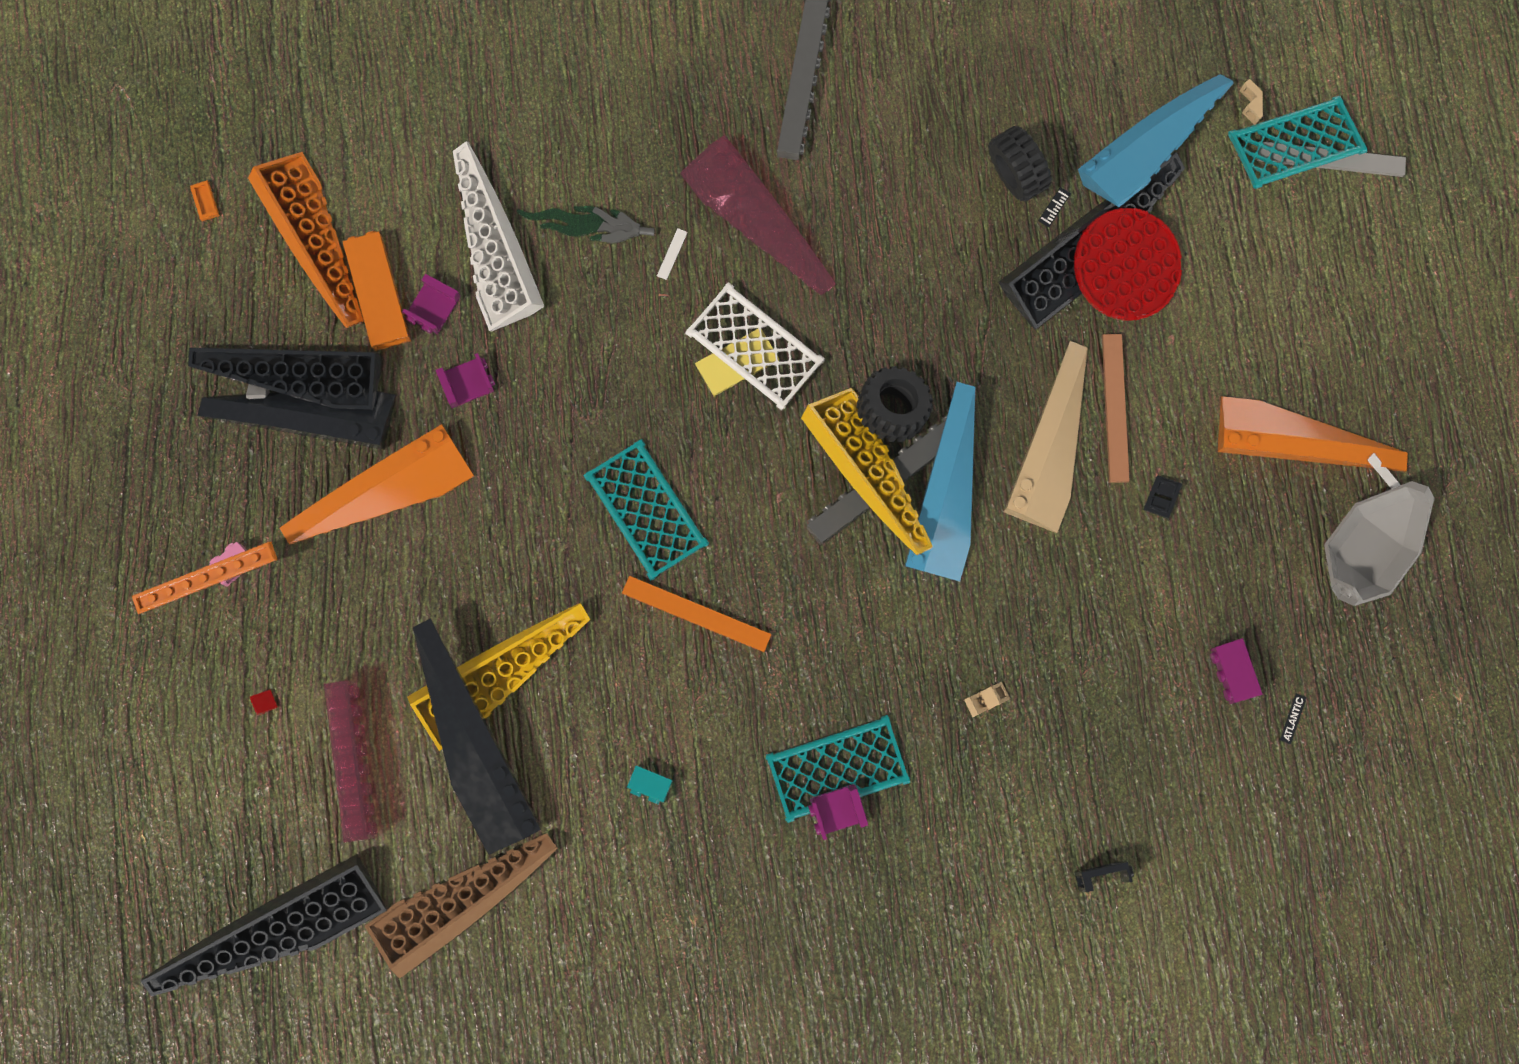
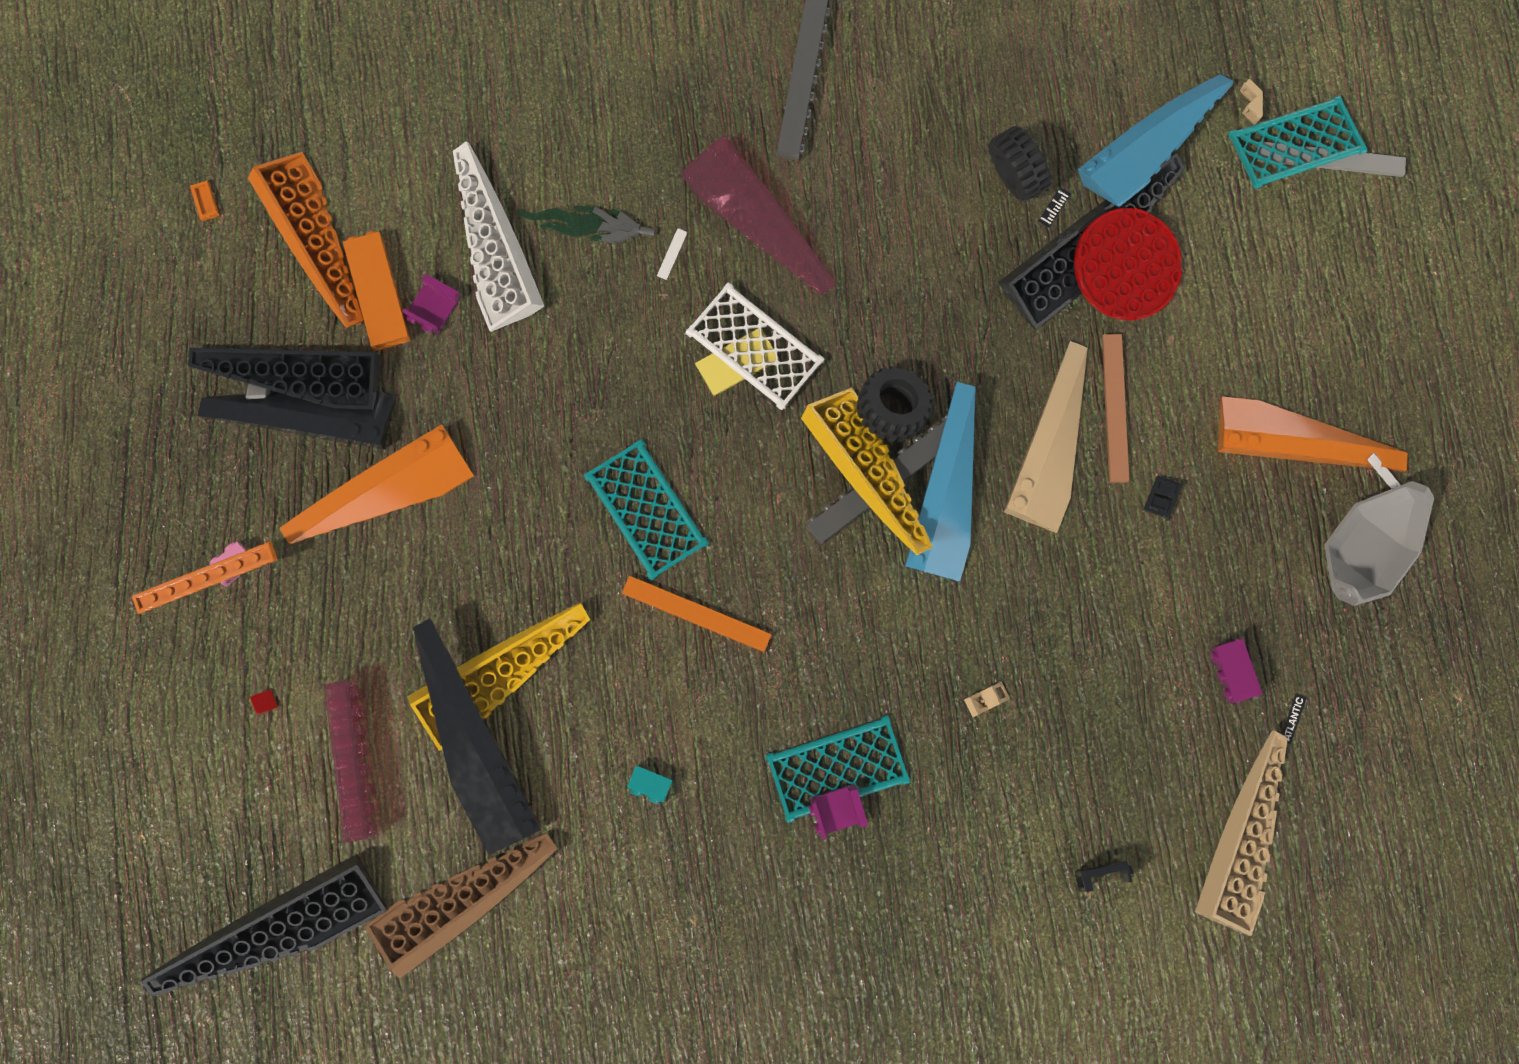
magenta panel [435,353,495,409] -> none
none -> tan wedge [1195,730,1288,936]

